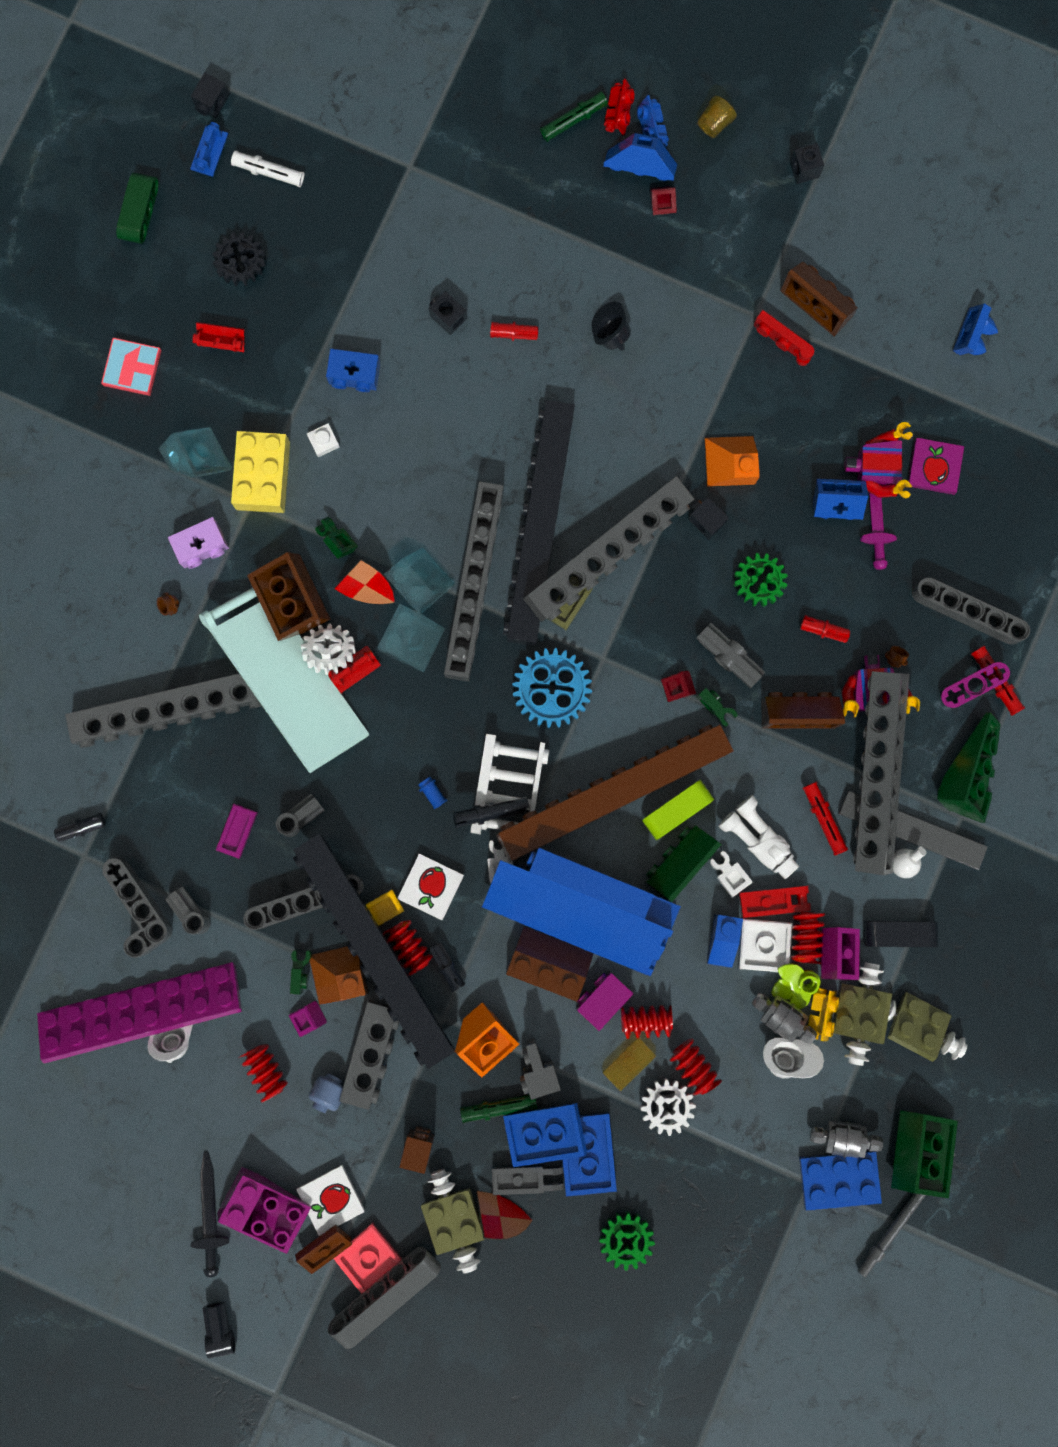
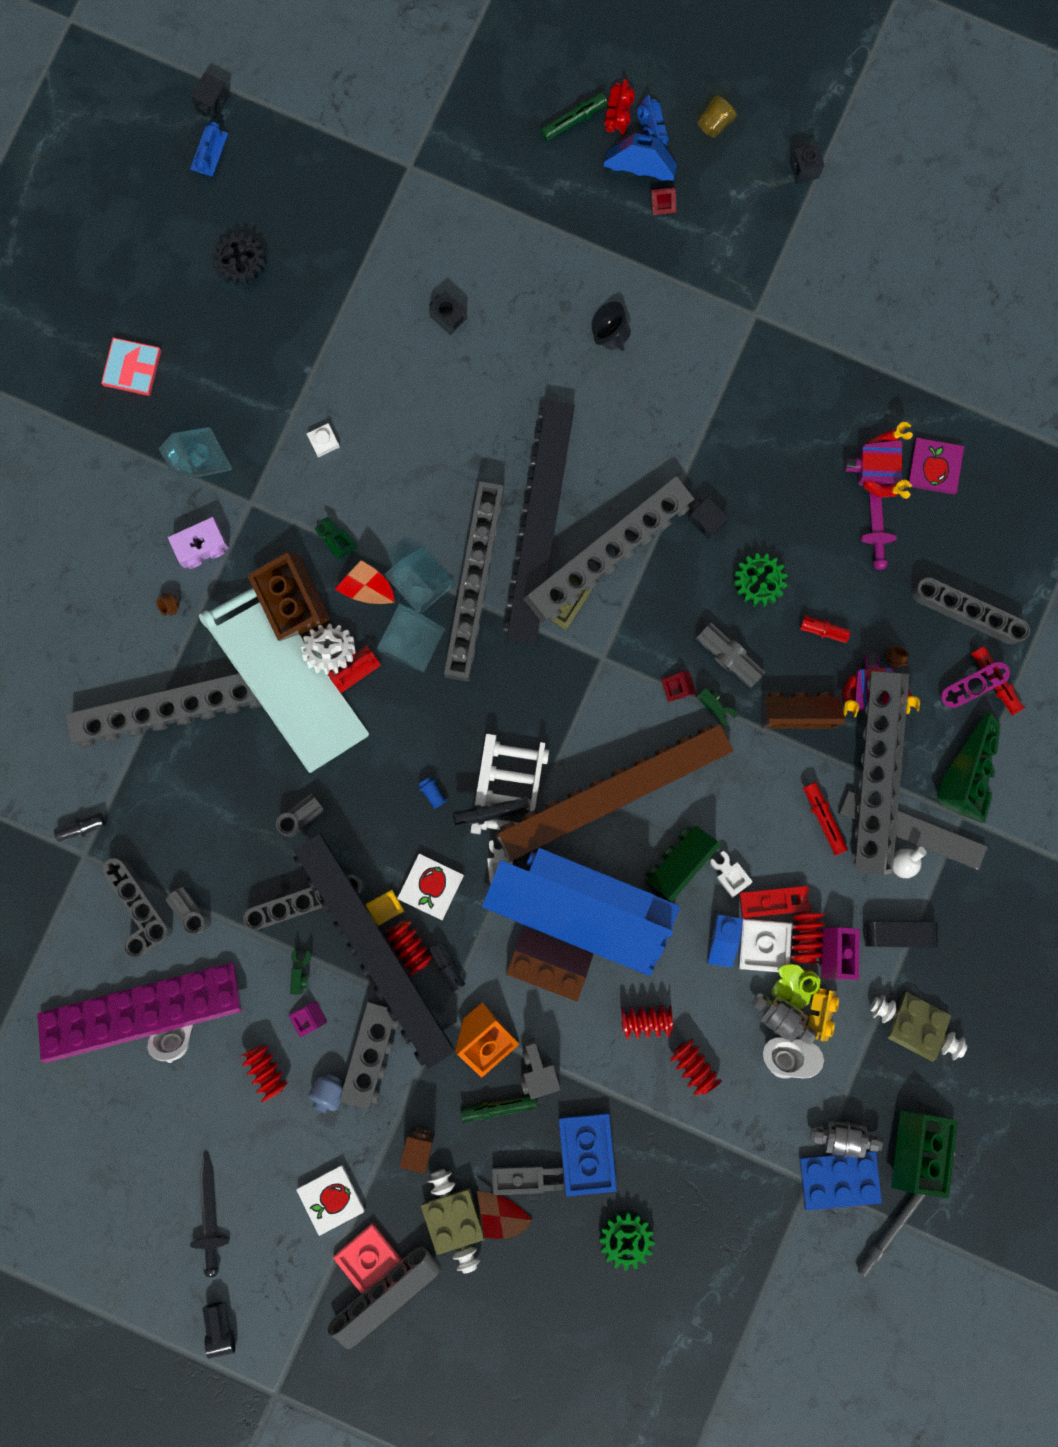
dark green beam [116,172,159,244] -> none
red hinge [193,322,245,352] -> none
magenta tile [216,804,258,859] -> none
magenta slope [217,1167,311,1254] -> none
white pin [231,150,304,187] -> none
light yellow brick [231,431,290,513] -> none
reddish brown plate [295,1224,353,1274] -> none
dark orange slope [310,947,369,1005] -> none
blue brick [326,349,380,392] -> none
red axle [490,321,539,341] -> none
blue plate [503,1103,587,1167] -> none
dark azure gear [512,648,592,728] -> none
magenta brick [576,972,633,1031] -> none
clear yellow plate [603,1039,656,1091] -> none
white gear [640,1078,696,1136] -> none
lime beam [642,779,715,840] -> none
orange slope [704,436,759,486] -> none
white piece [718,795,799,879] -> none
red plate [754,310,814,366] -> none
reddish brown slope [780,262,858,337] -> none
blue brick [812,479,868,520] -> none
olive plate [834,962,892,1066] -> none
blue tile [953,303,998,355] -> none

